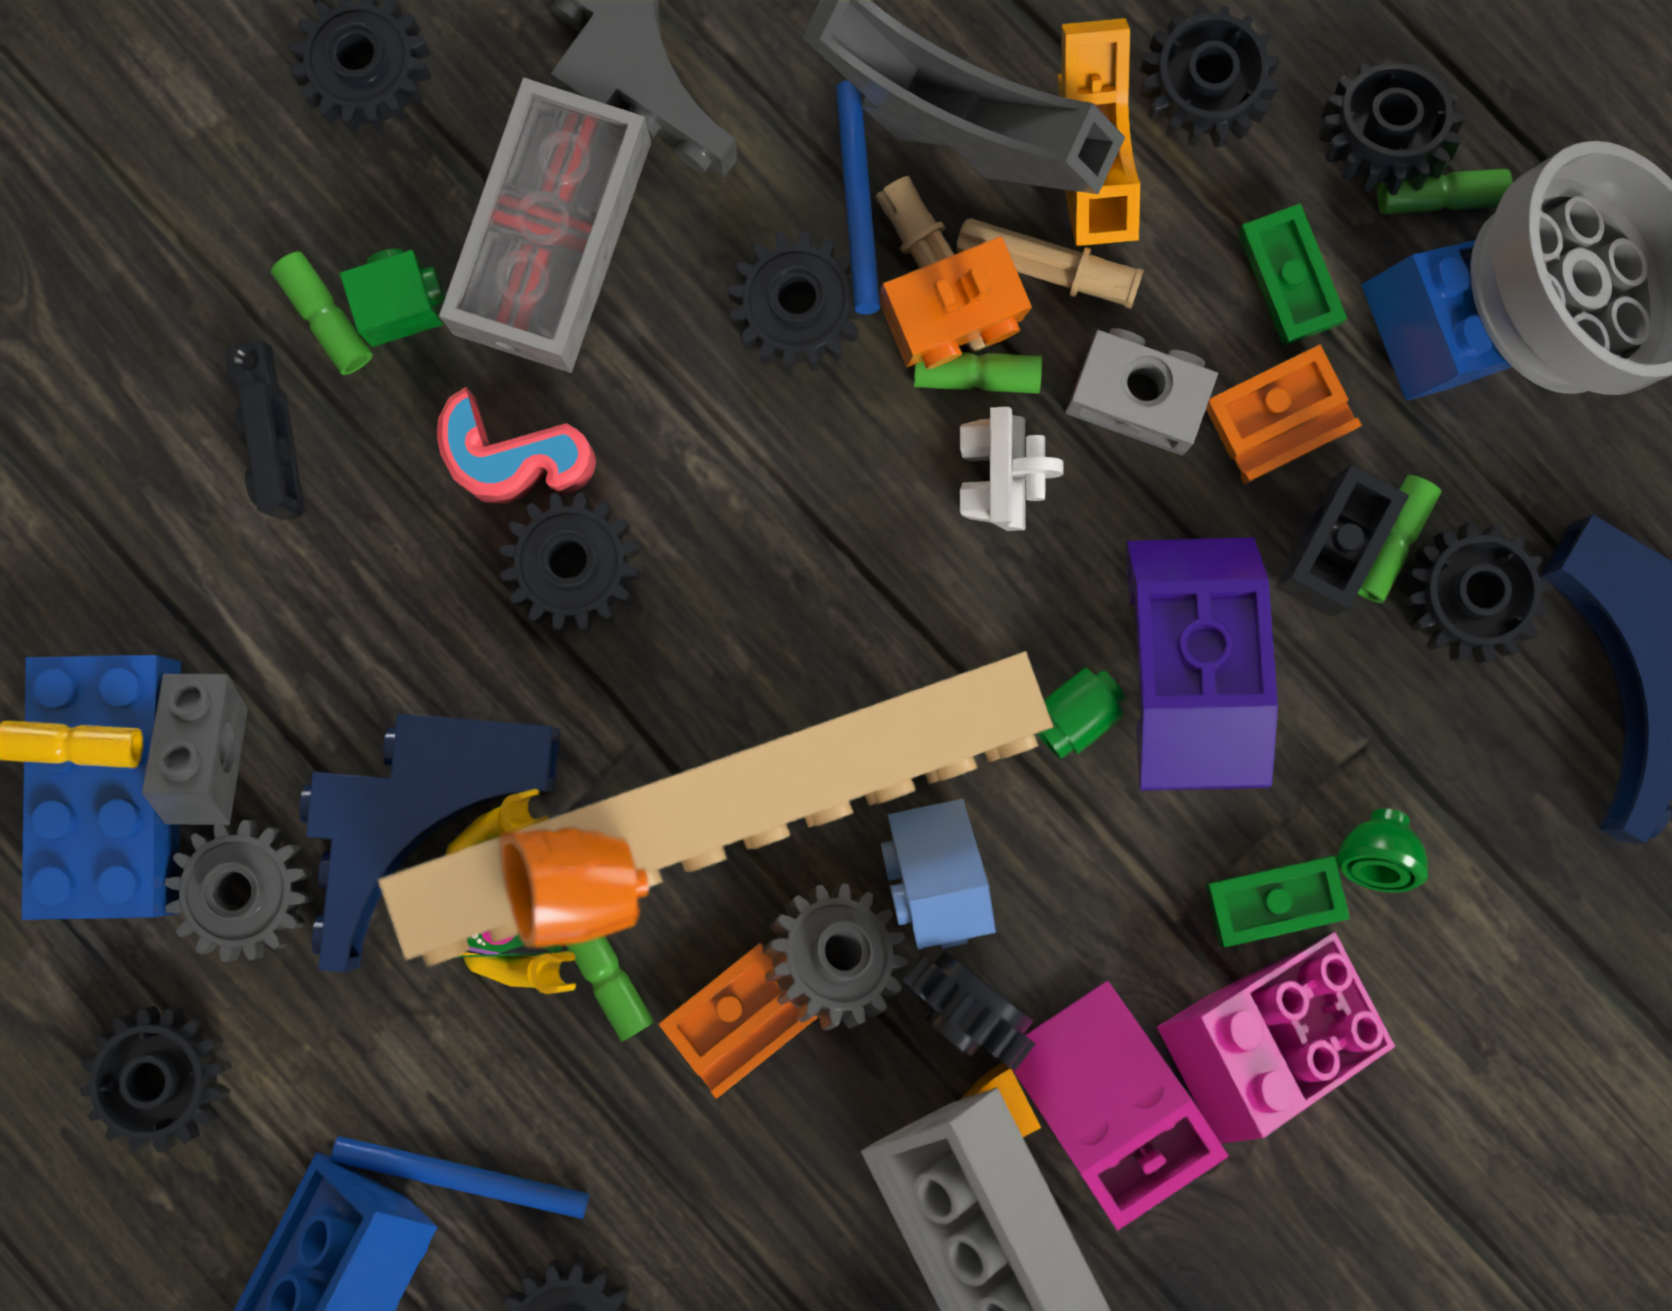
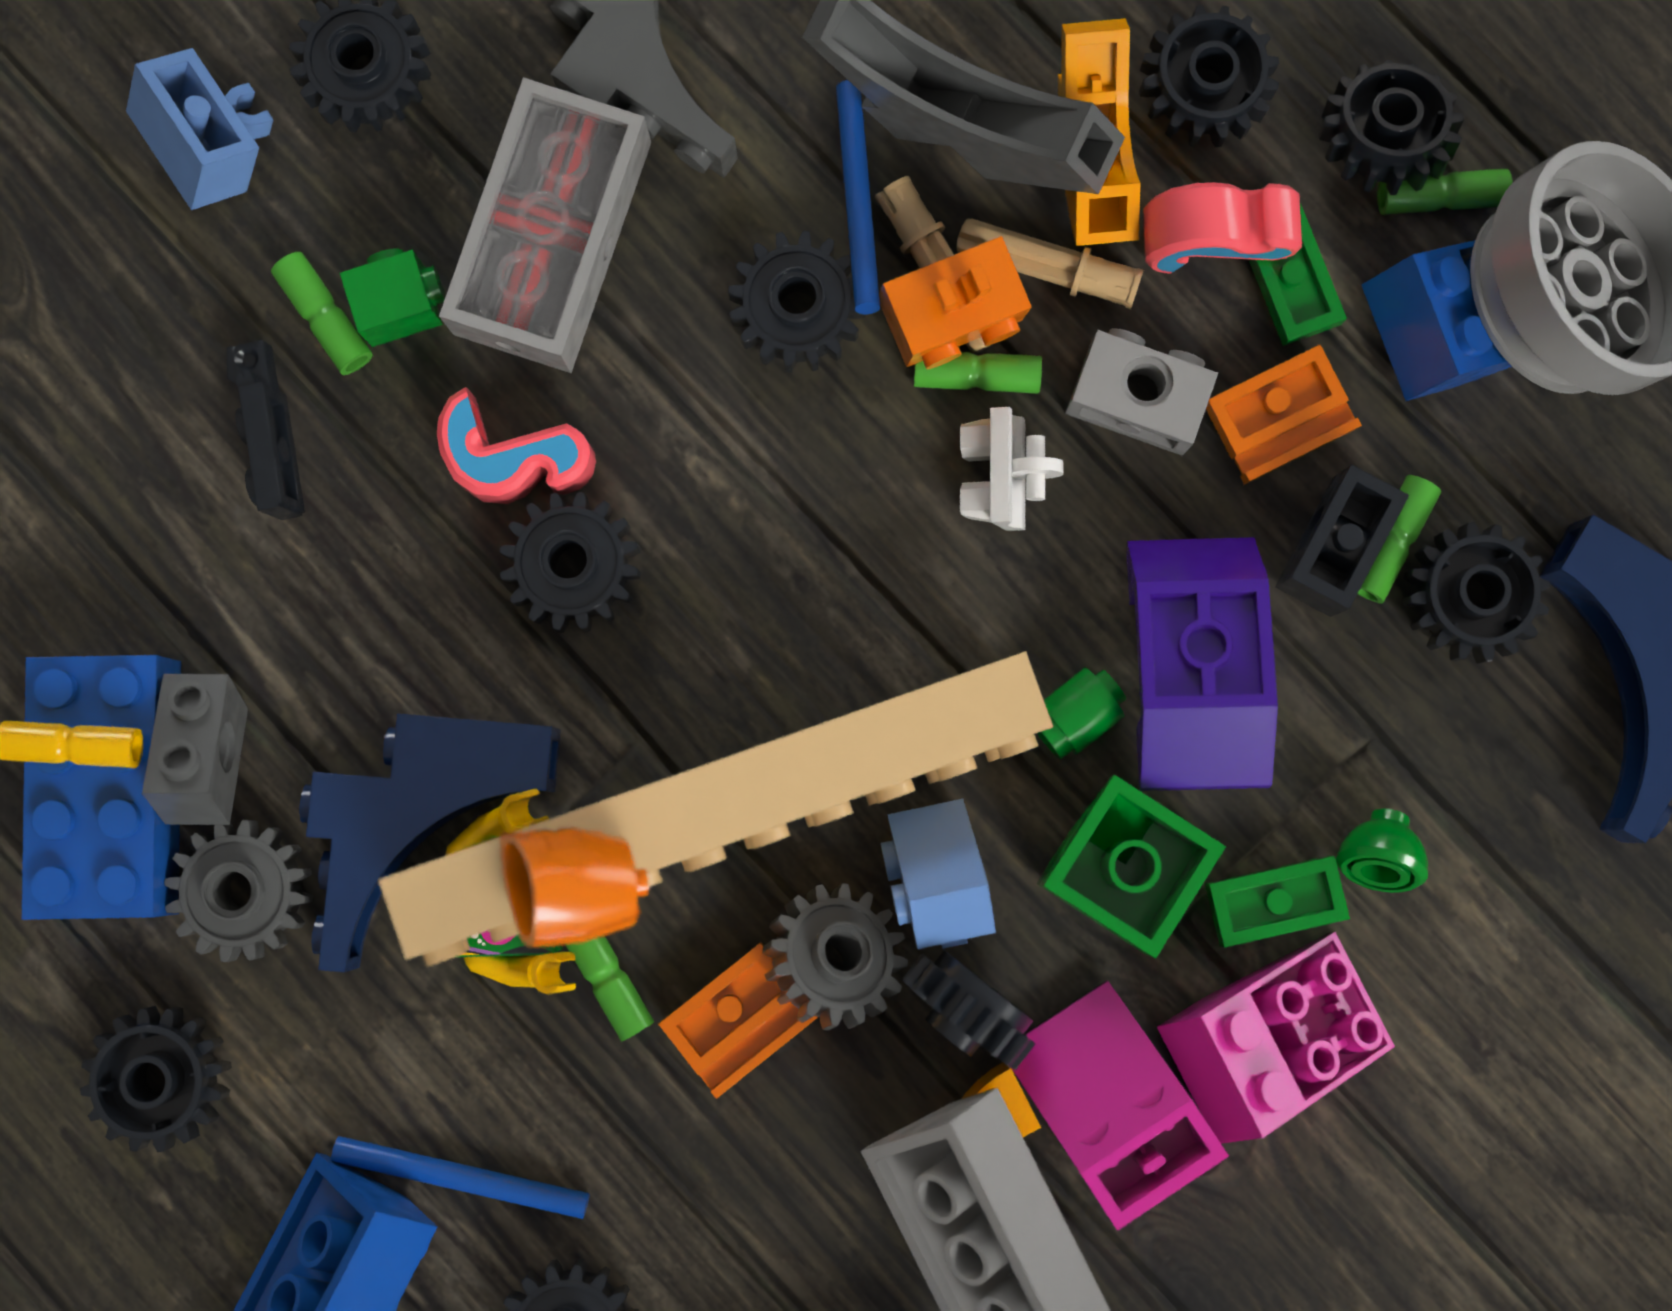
none -> medium blue brick [126,48,273,210]
none -> green slope [1036,775,1226,958]
none -> coral animal [1143,182,1302,274]

